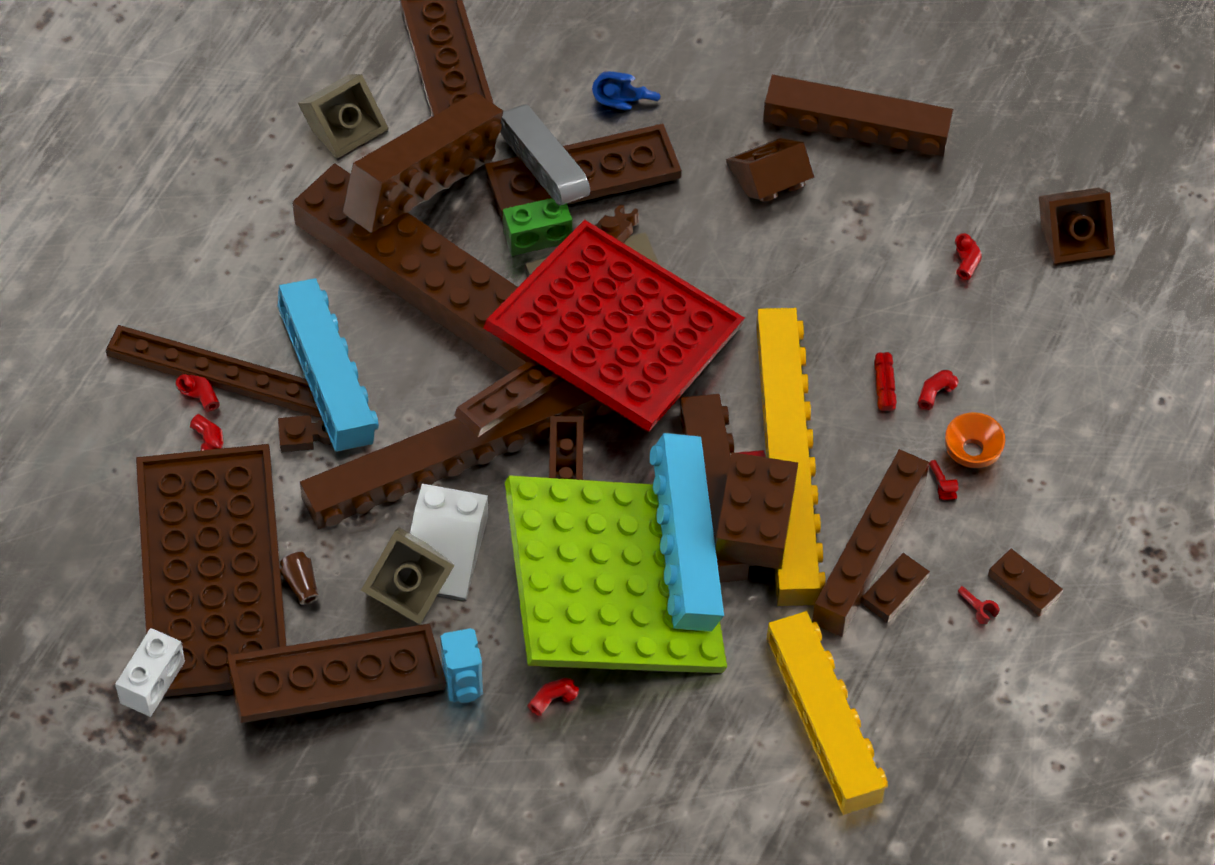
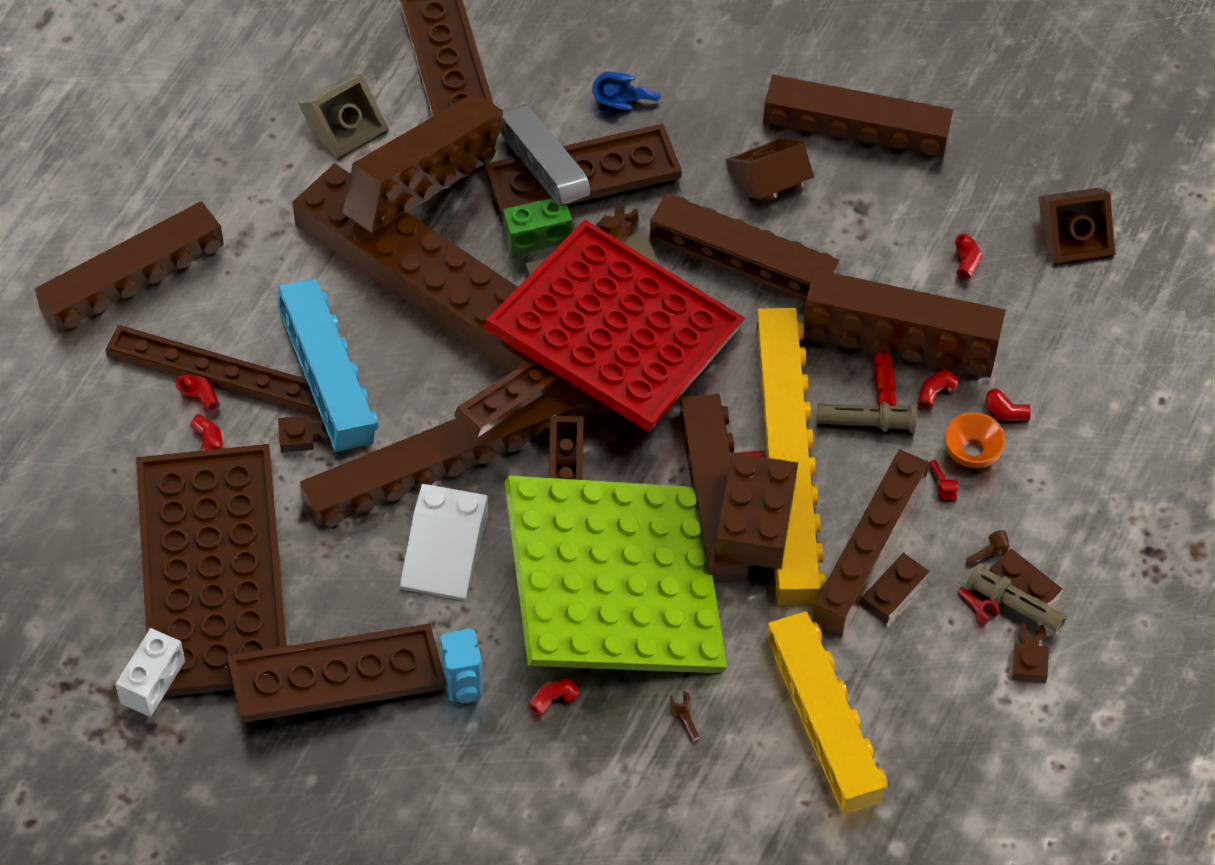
reddish brown cone [280,552,319,605] -> none
dark tan slope [361,527,455,625] -> none
medium azure brick [650,433,724,631] -> none
none -> reddish brown brick [35,201,224,333]
none -> reddish brown brick [650,193,840,300]
none -> reddish brown hand [670,691,700,741]
none -> reddish brown brick [803,269,1006,377]
none -> dark tan pin [817,402,916,433]
none -> reddish brown hand [966,530,1009,565]
none -> dark tan pin [966,563,1068,634]
none -> red arm [985,389,1031,421]
none -> reddish brown plate [1012,623,1049,683]

